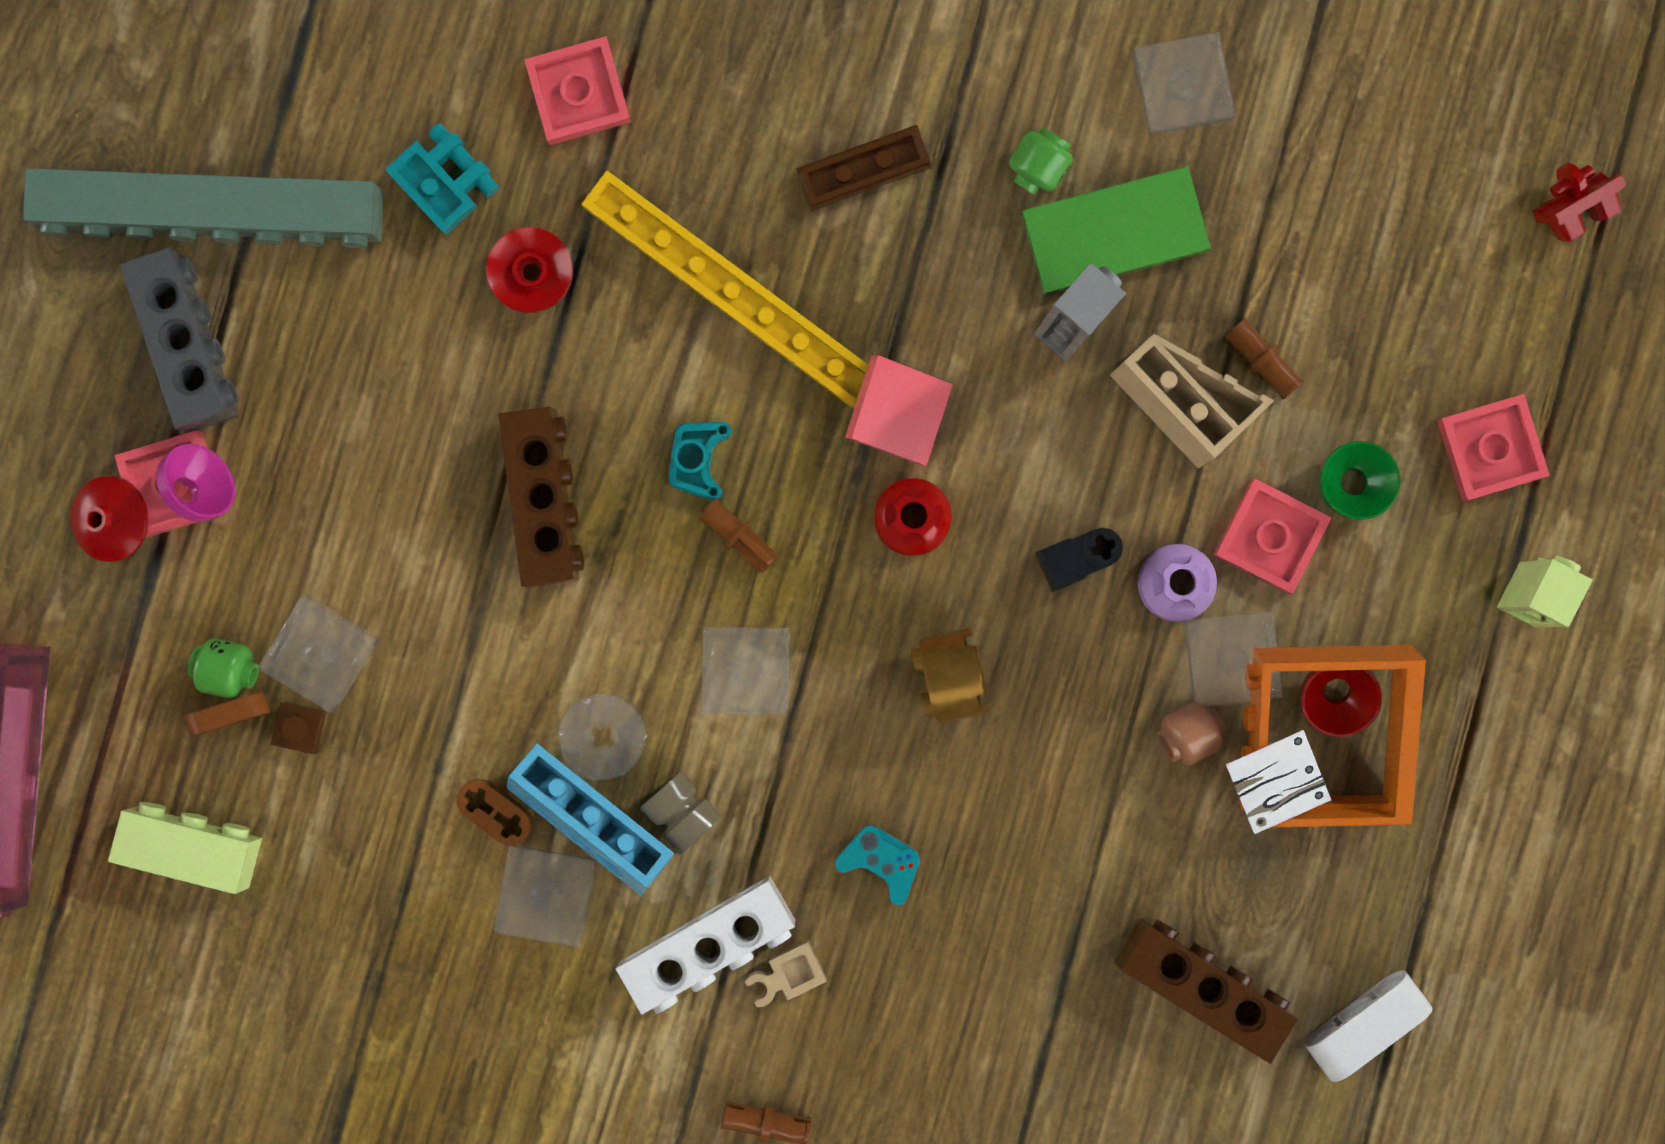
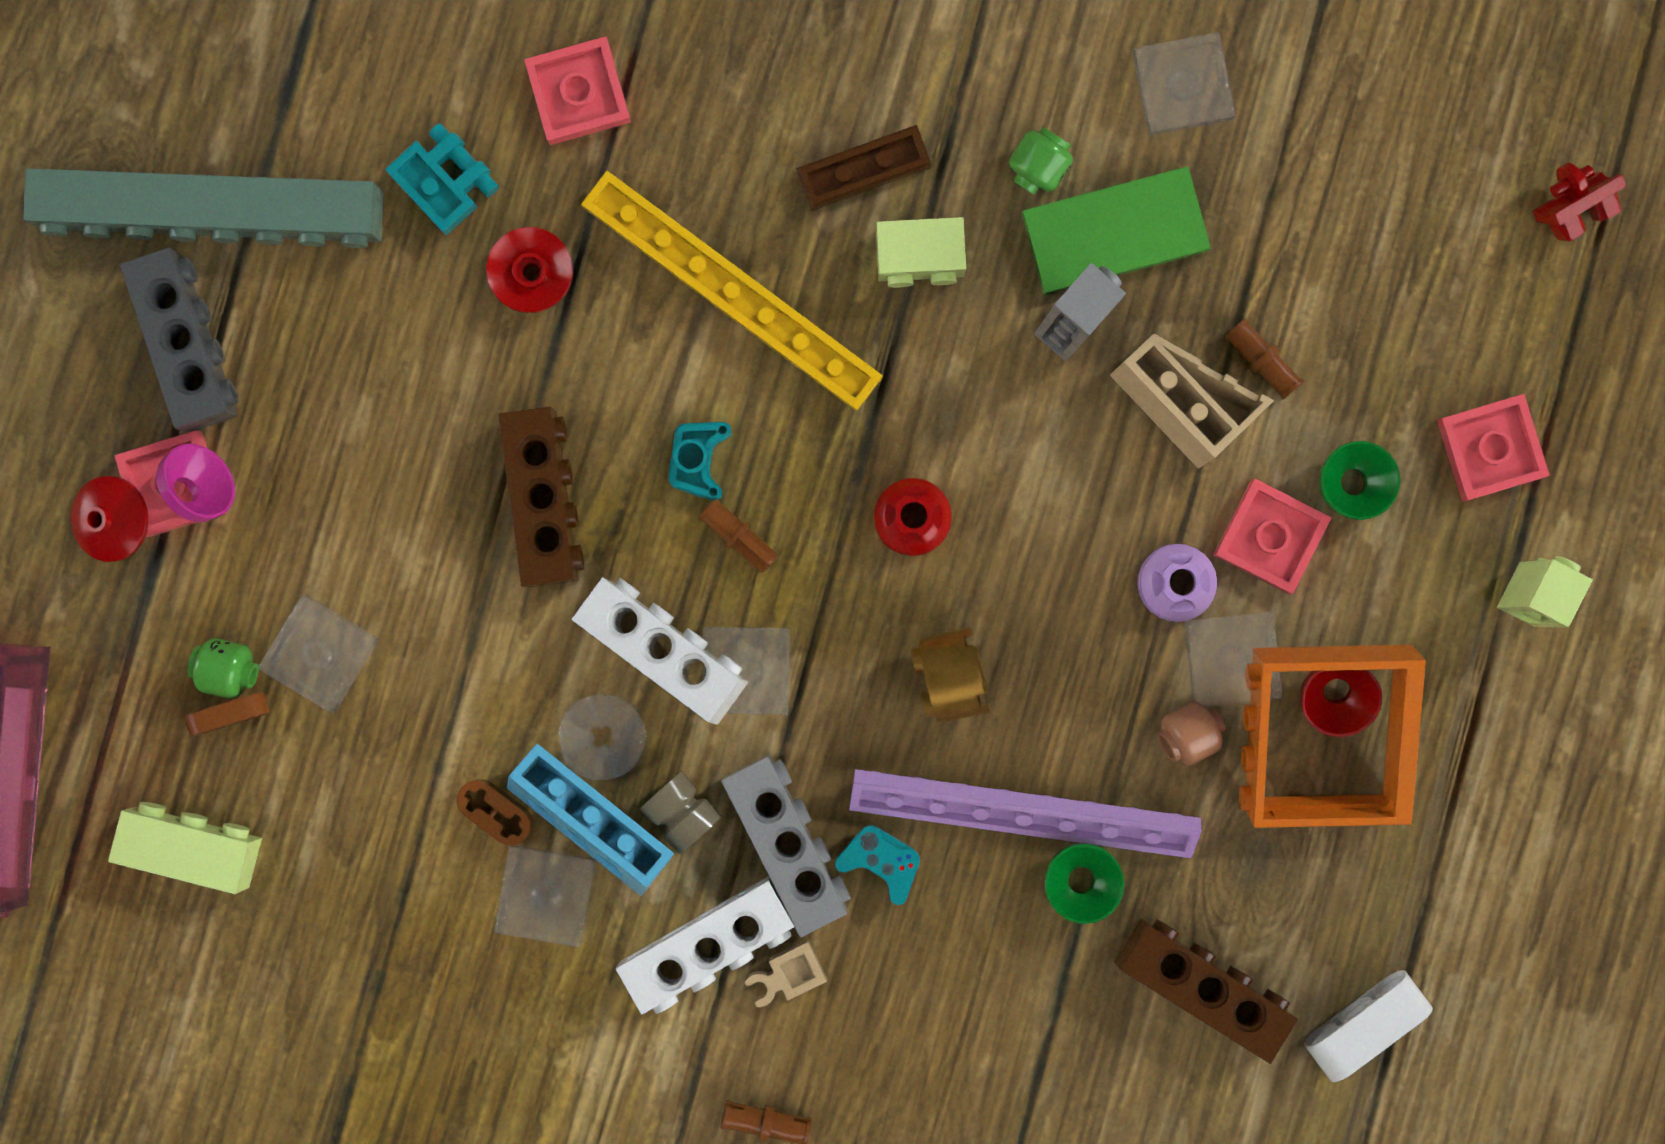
reddish brown plate [270,702,327,754] -> none
coral tile [845,355,953,466] -> none
black piece [1035,528,1123,592] -> none
white sticker [1226,730,1331,834] -> none
none -> white brick [571,577,748,725]
none -> light grey brick [721,754,851,938]
none -> lavender plate [849,769,1202,858]
none -> yellowish green brick [876,217,966,288]
none -> green piece [1044,843,1125,924]

